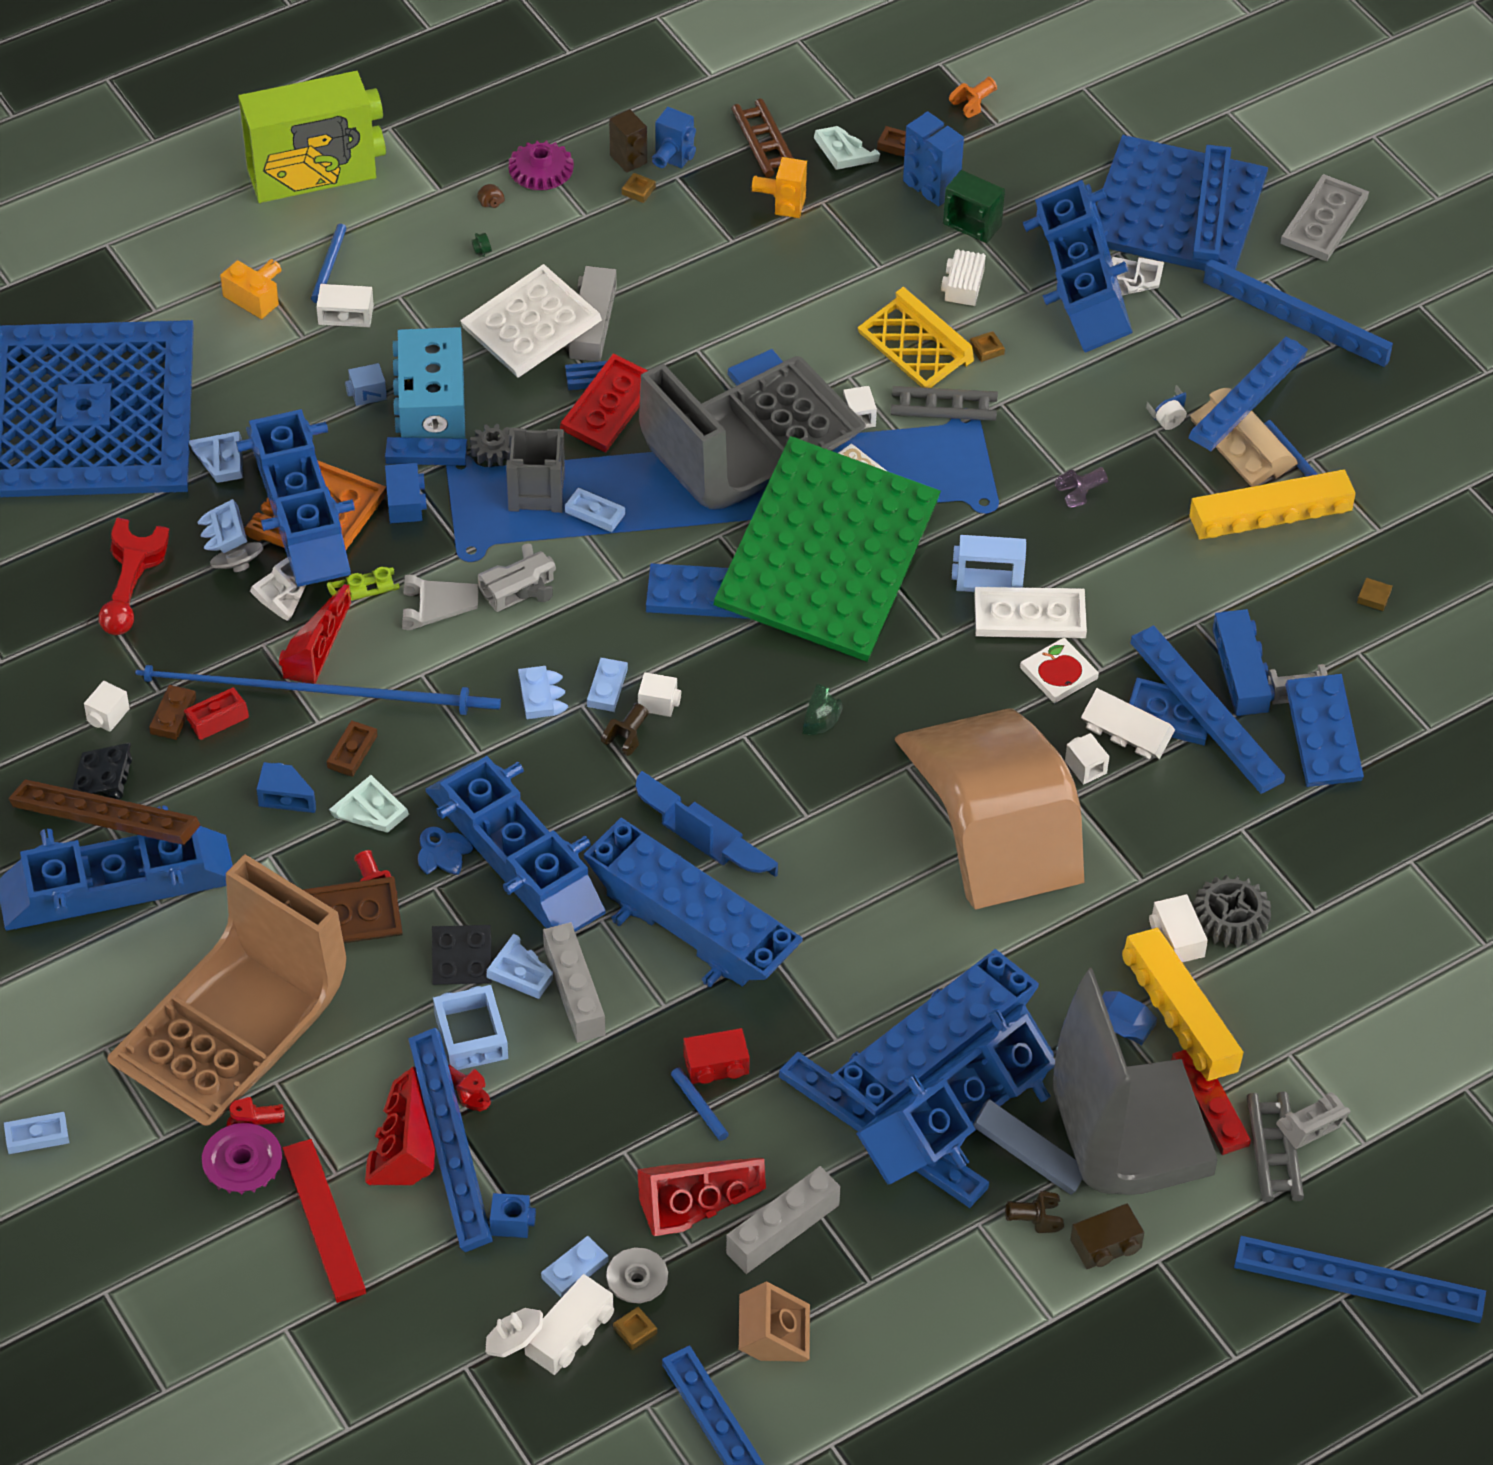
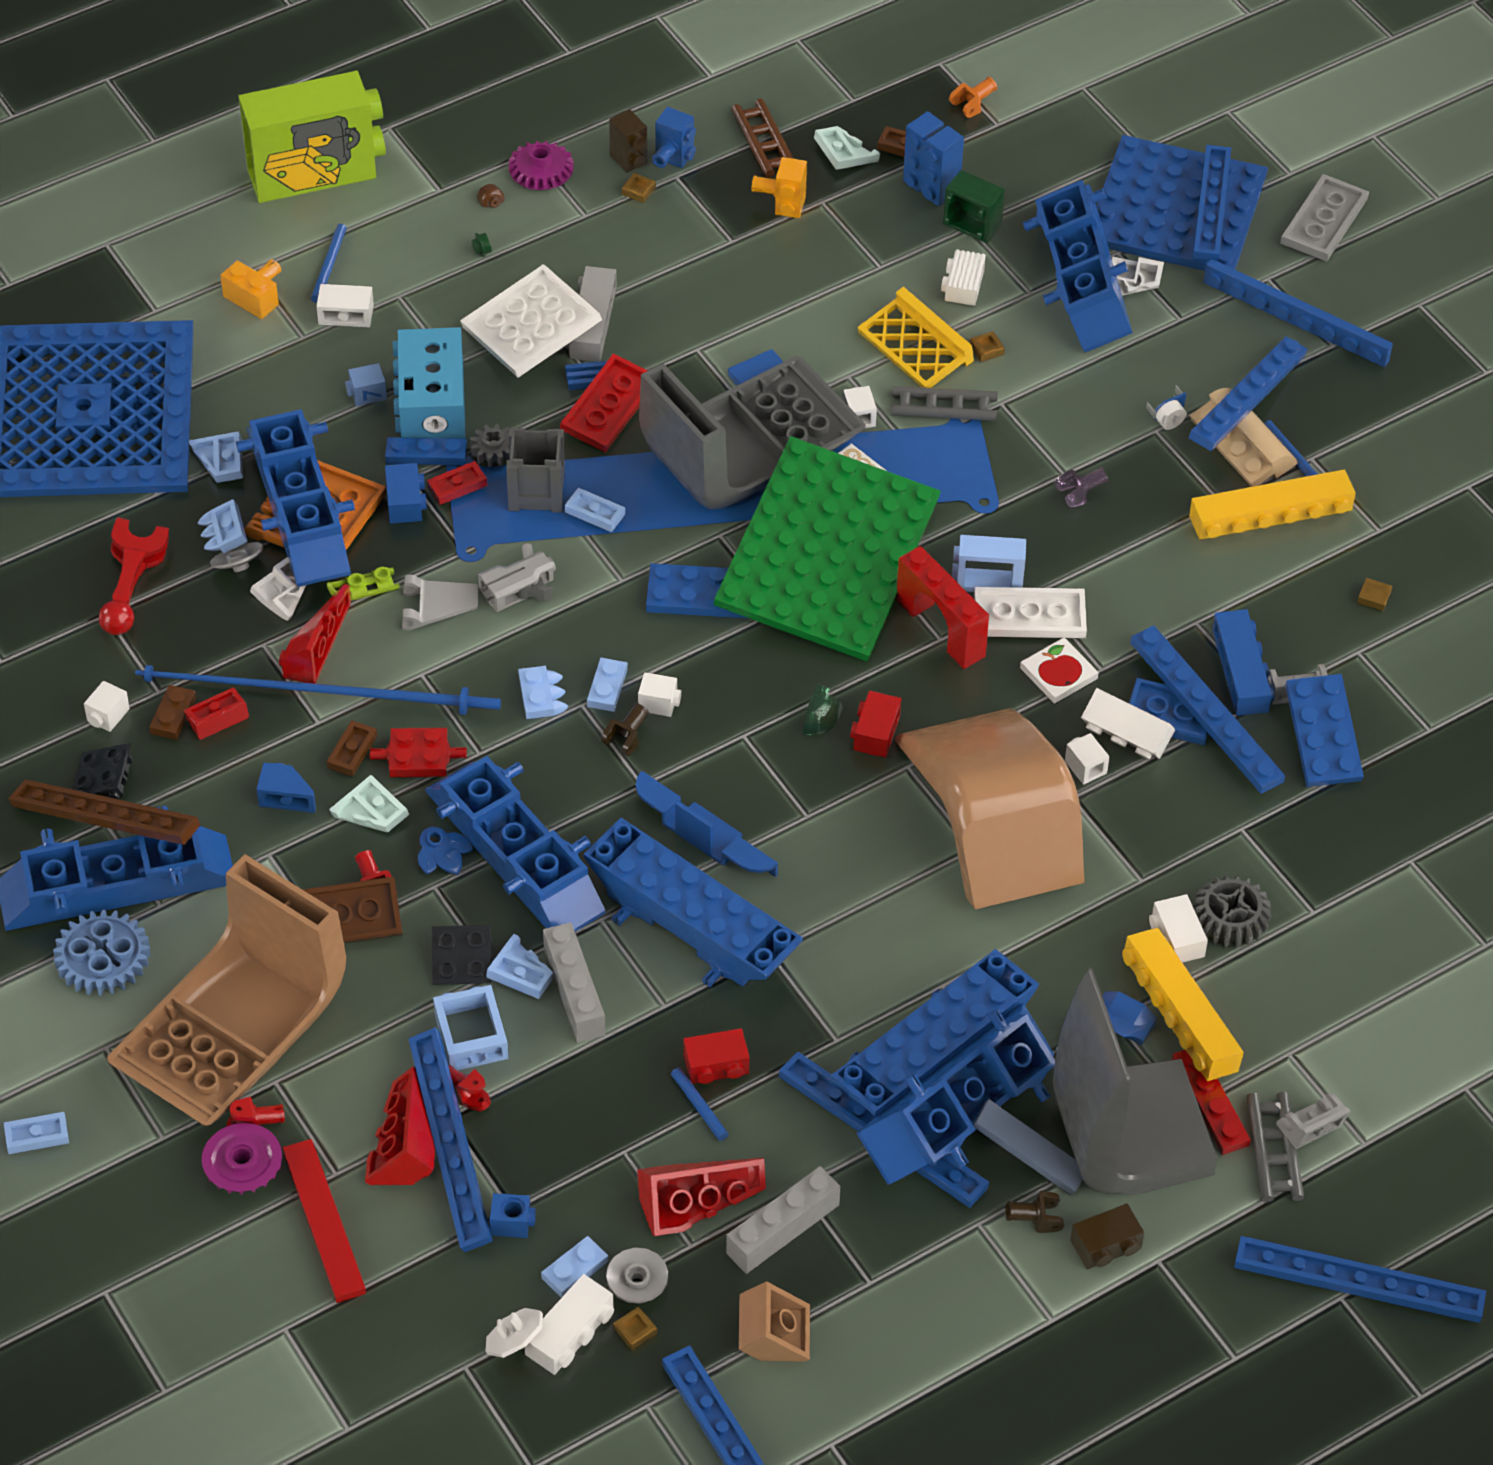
none -> medium blue gear [53,910,151,996]
none -> red plate [370,728,467,777]
none -> red plate [427,461,488,505]
none -> red brick [850,691,902,758]
none -> red arch [896,546,989,669]

